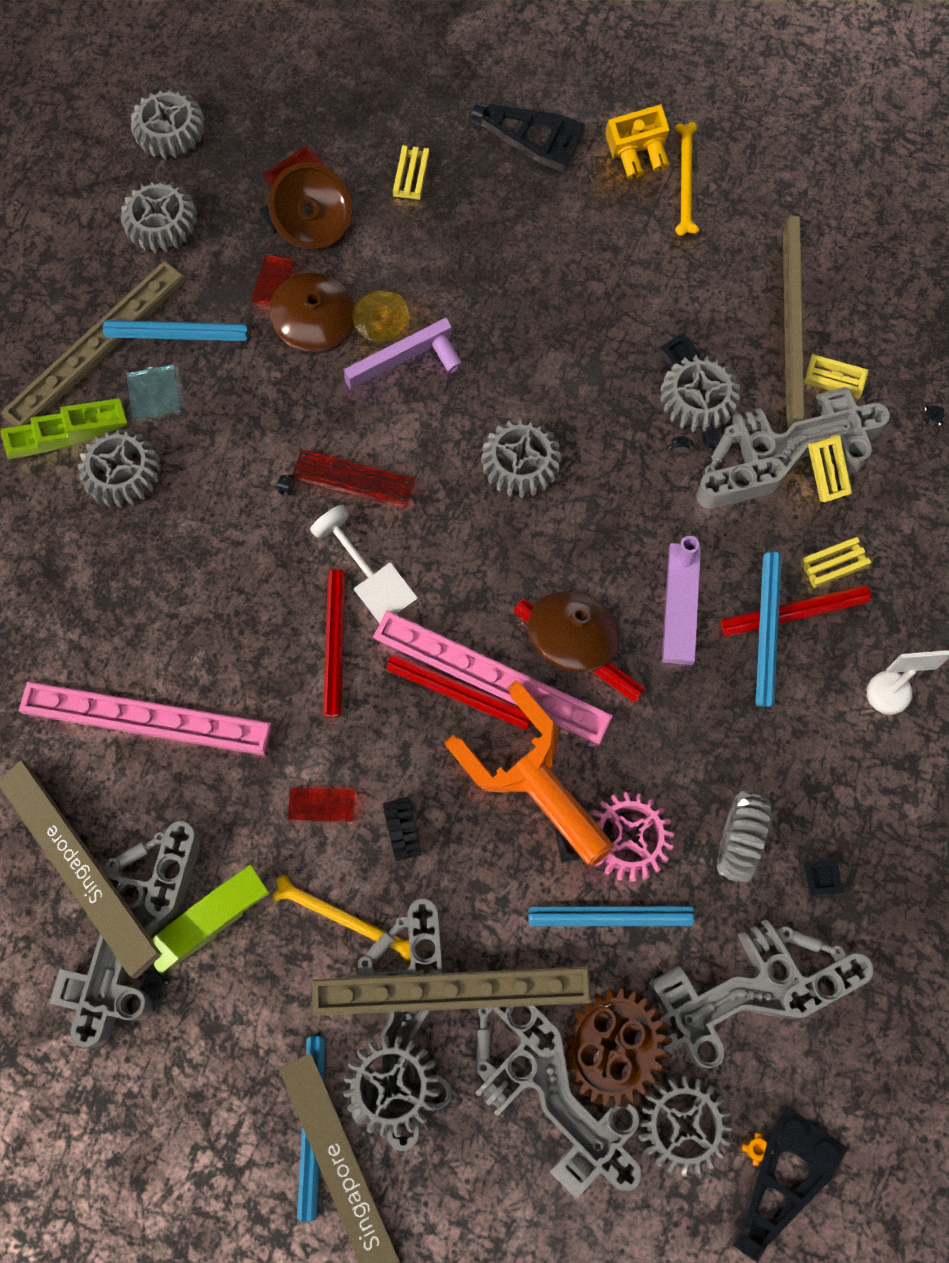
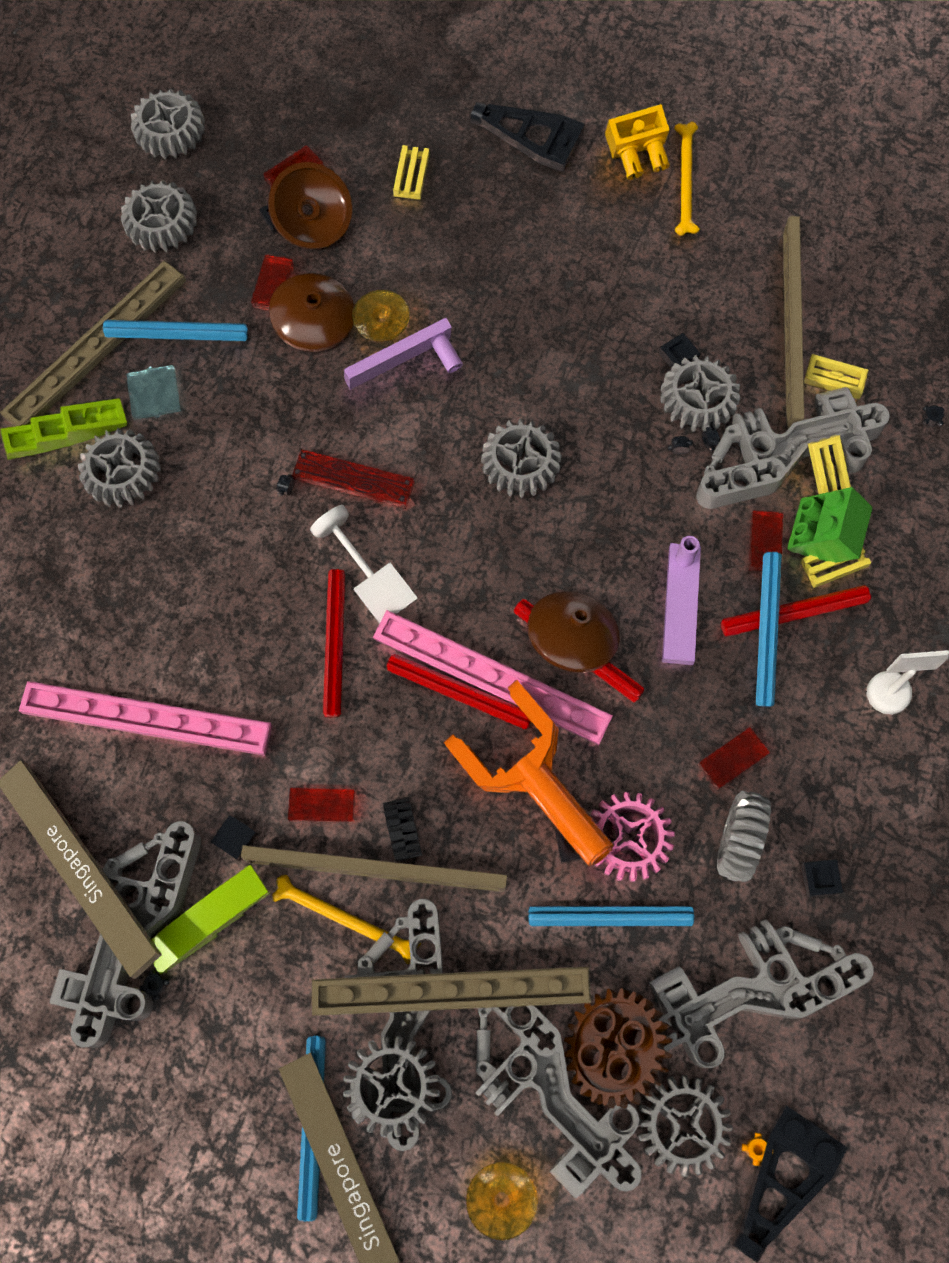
none -> black tile [211,815,258,861]
none -> dark tan tile [241,845,507,892]
none -> clear yellow dish [466,1162,538,1240]
none -> clear red tile [698,727,770,790]
none -> clear red tile [749,510,783,571]
none -> bright green slope [787,487,873,563]

